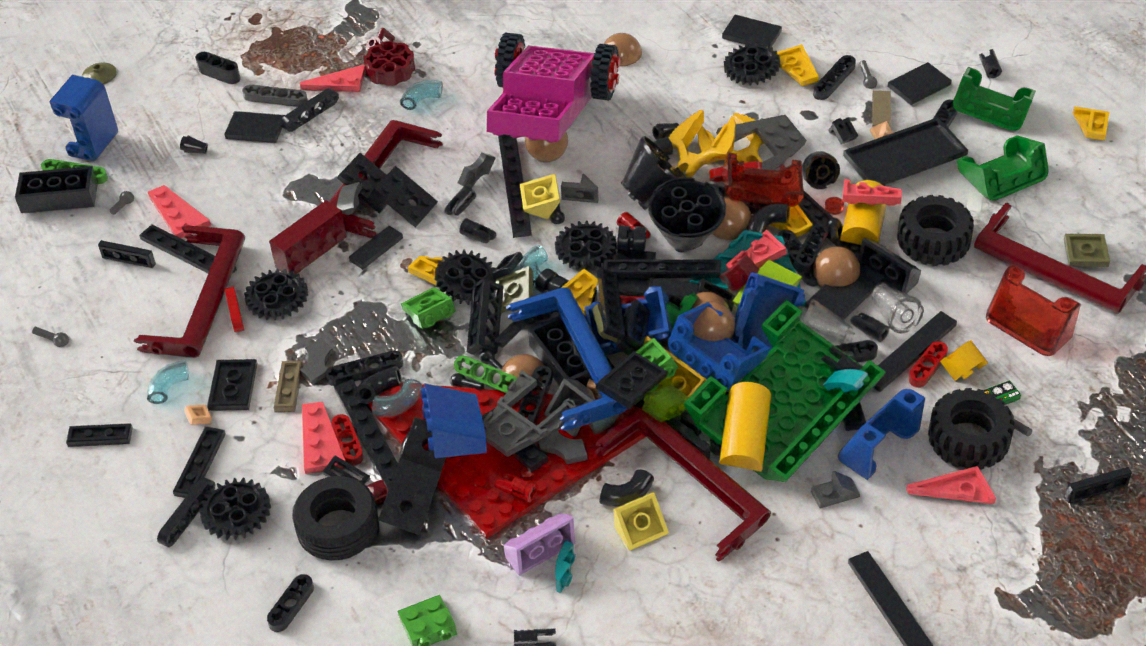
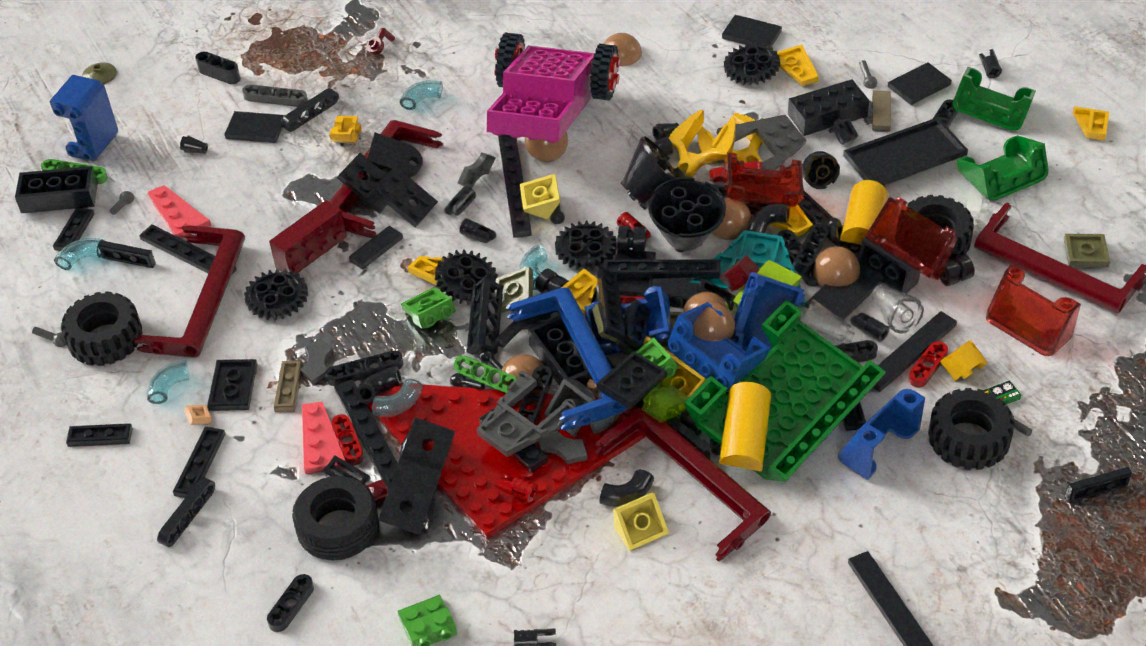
black gear [199,478,271,540] -> none
red beam [224,286,244,333] -> none
coral wing [300,65,366,92] -> none
dark grey slope [337,182,362,215] -> none
dark red connector [364,41,415,86] -> none
blue windscreen [421,383,487,458] -> none
black tile [492,252,524,279] -> none
lavender slope [504,513,575,576] -> none
teal slope [555,541,576,593] -> none
dark grey slope [561,174,599,203] -> none
green slope [666,293,699,330] -> none
coral wing [726,230,787,270] -> none
dark grey slope [811,471,860,509] -> none
black beam [813,55,856,100] -> none
black hinge [821,346,862,371] -> none
teal slope [823,369,868,393] -> none
clear red tile [825,197,844,215] -> none
coral wing [843,179,902,206] -> none
light nougat tile [870,121,893,139] -> none
coral wing [906,466,996,504] -> none
none -> black tile [53,207,95,253]
none -> clear light blue cylinder [54,238,105,270]
none -> black tyre [61,291,143,366]
none -> yellow cylinder [329,116,362,143]
none -> black tile [367,132,423,177]
none -> black brick [788,79,869,136]
none -> clear red windscreen [865,196,958,280]
none -> black wheel [937,254,975,286]

